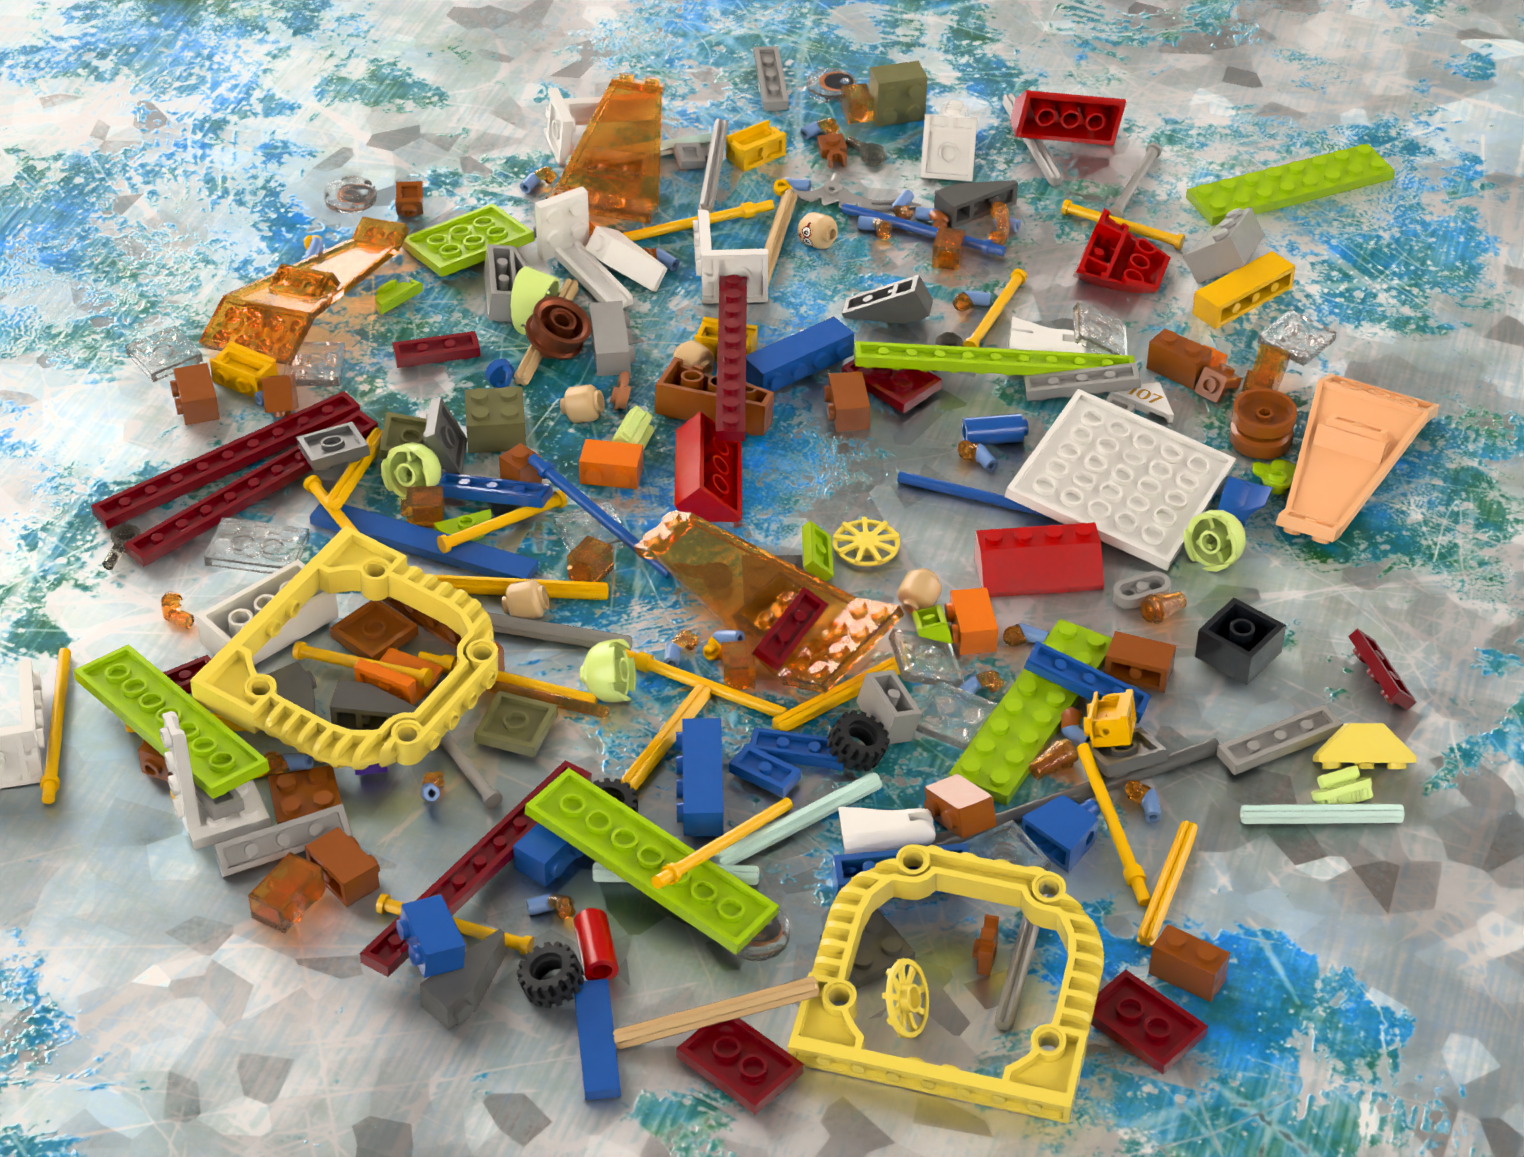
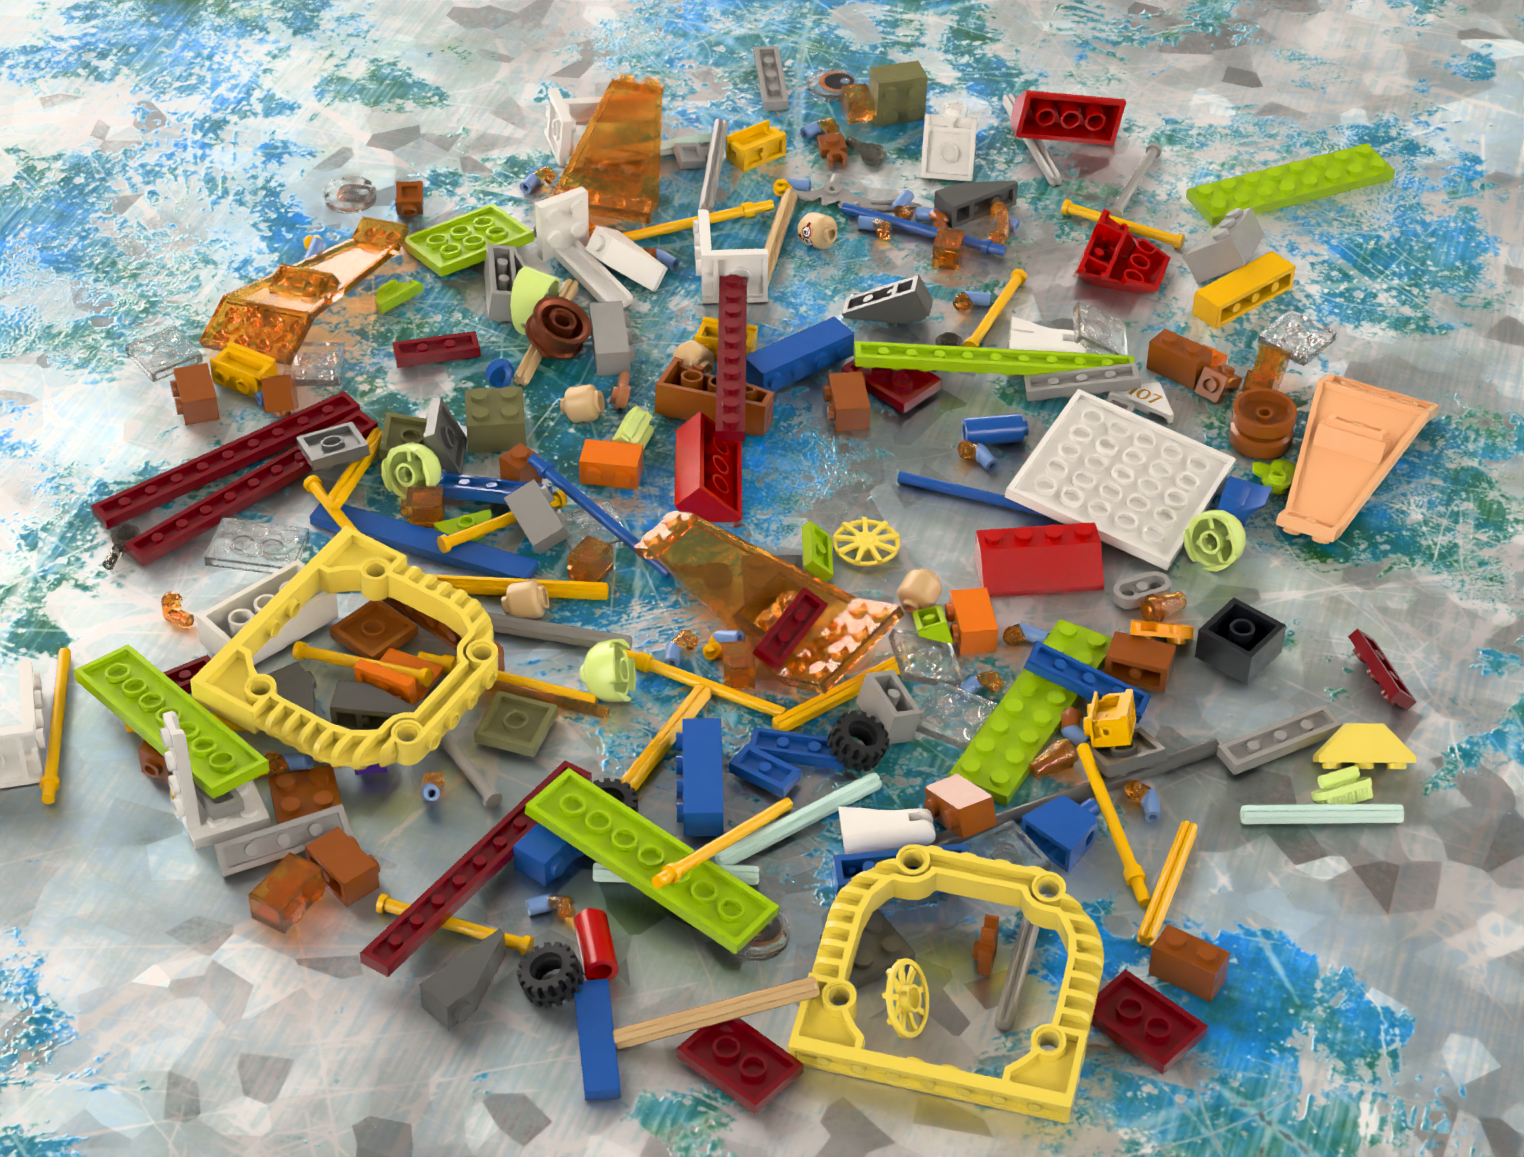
blue brick [396,894,466,978] -> none
none -> light grey brick [504,479,570,555]
none -> light orange wing [1130,619,1194,644]

